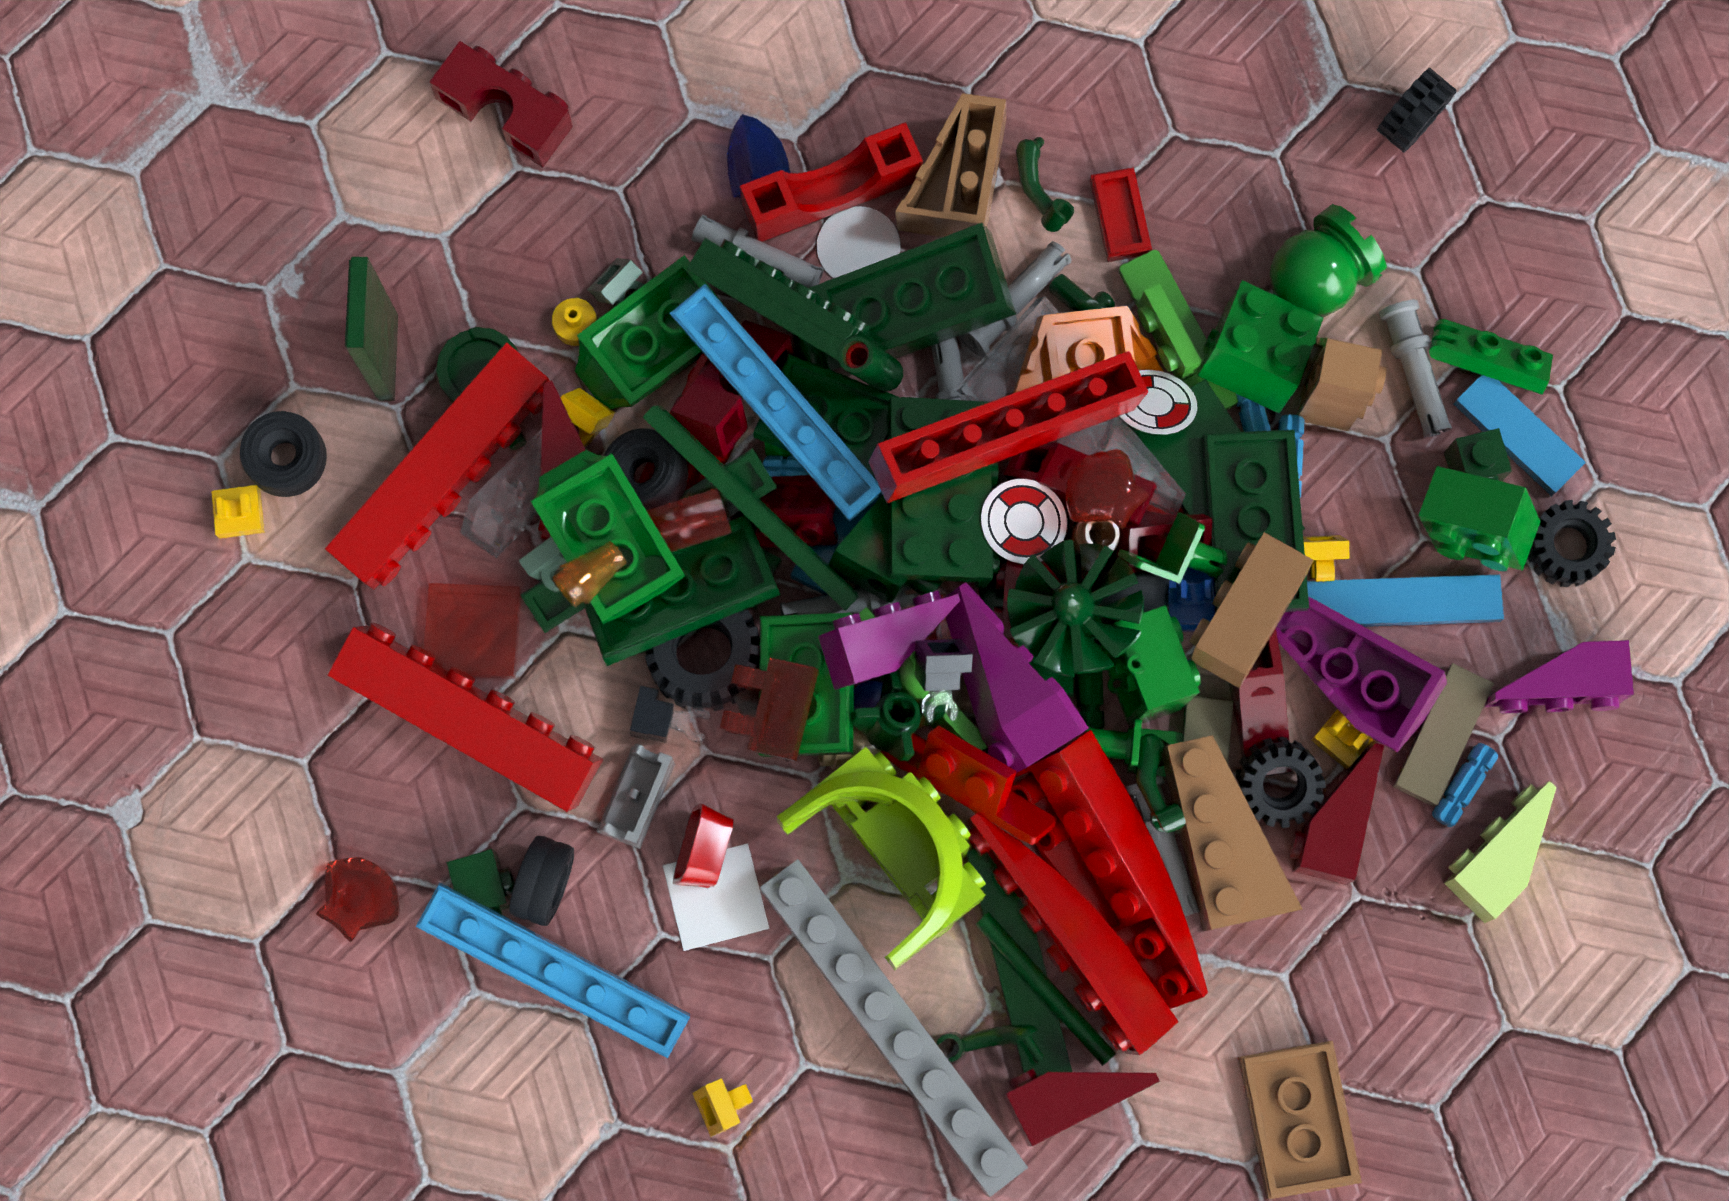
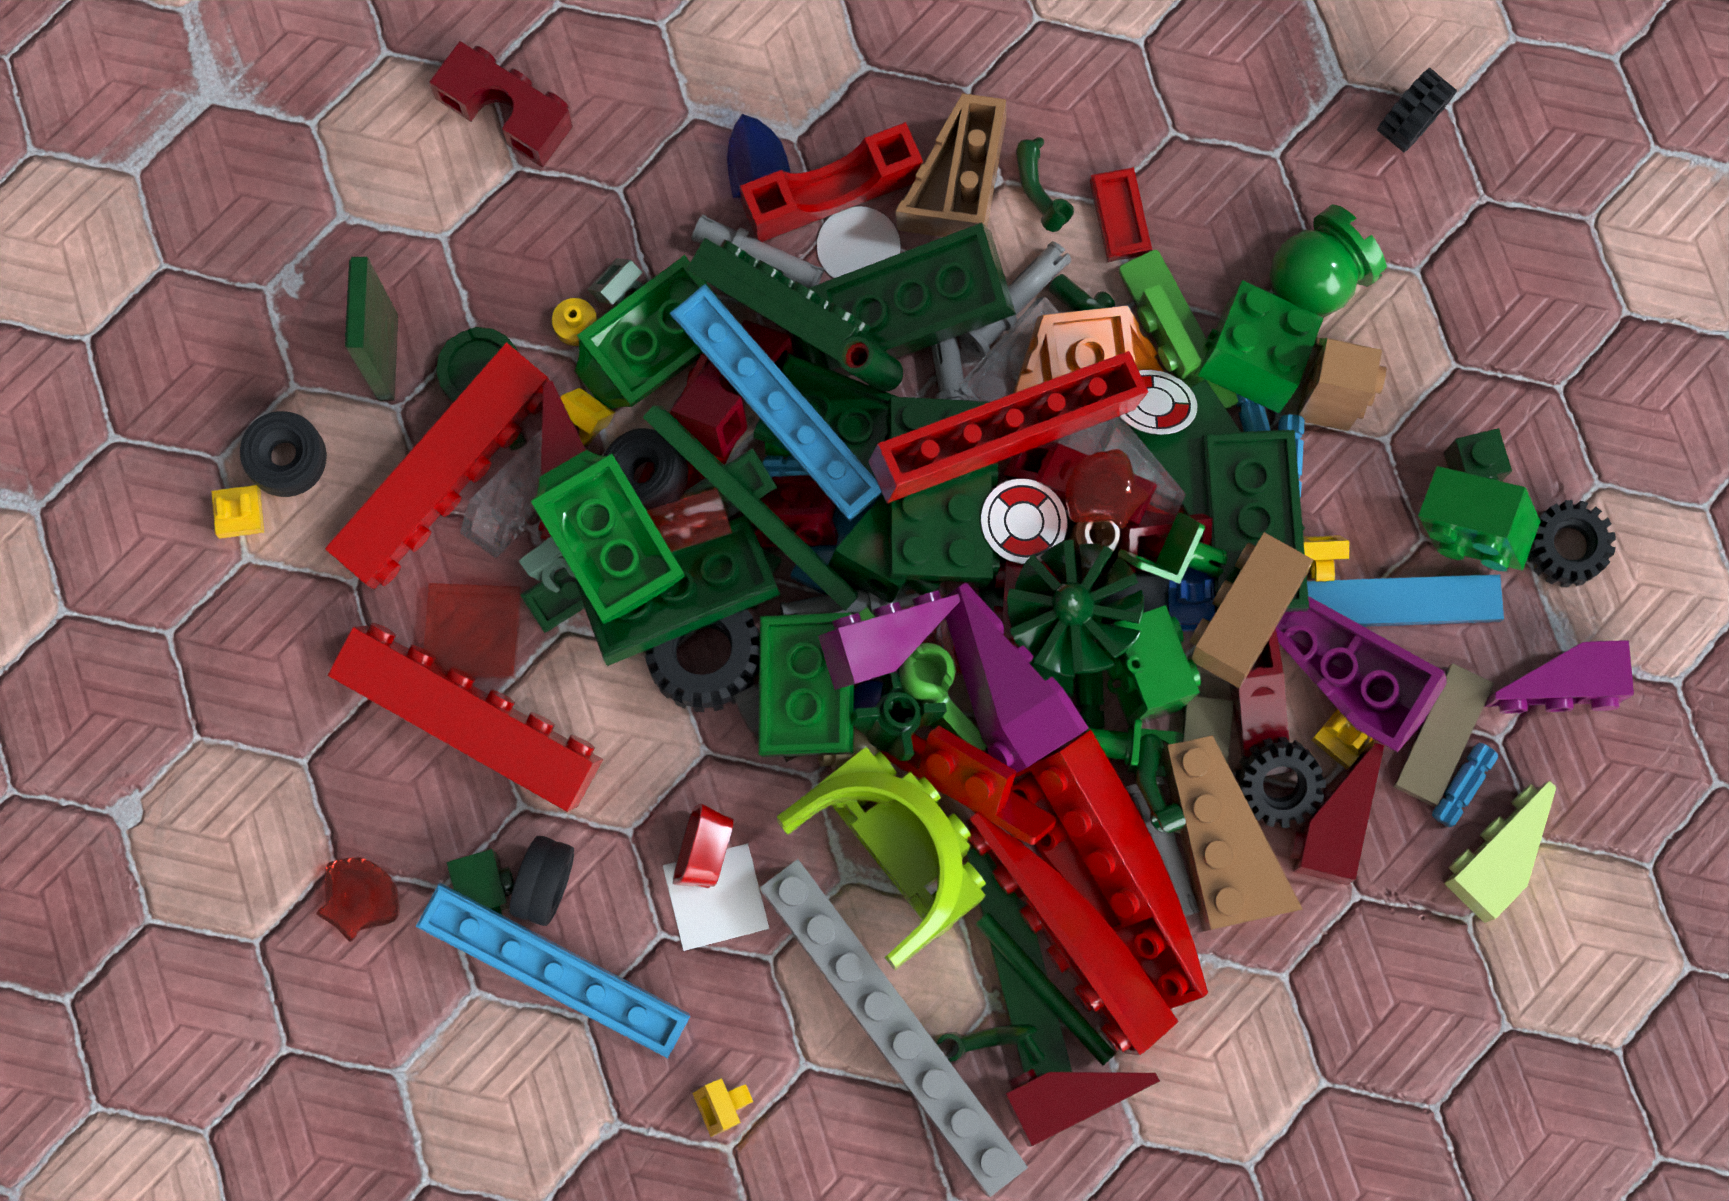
clear orange cone [553,541,627,607] -> none
light grey hinge [597,744,675,849] -> none
black piece [630,686,710,743] -> none
clear red plate [720,658,819,761] -> none
piece [914,639,973,722] -> none
medium nougat tile [1238,1041,1362,1199] -> none
light grey pin [1379,299,1452,438] -> none
green hinge [1429,319,1553,395] -> none
dark azure tile [1453,375,1586,497] -> none

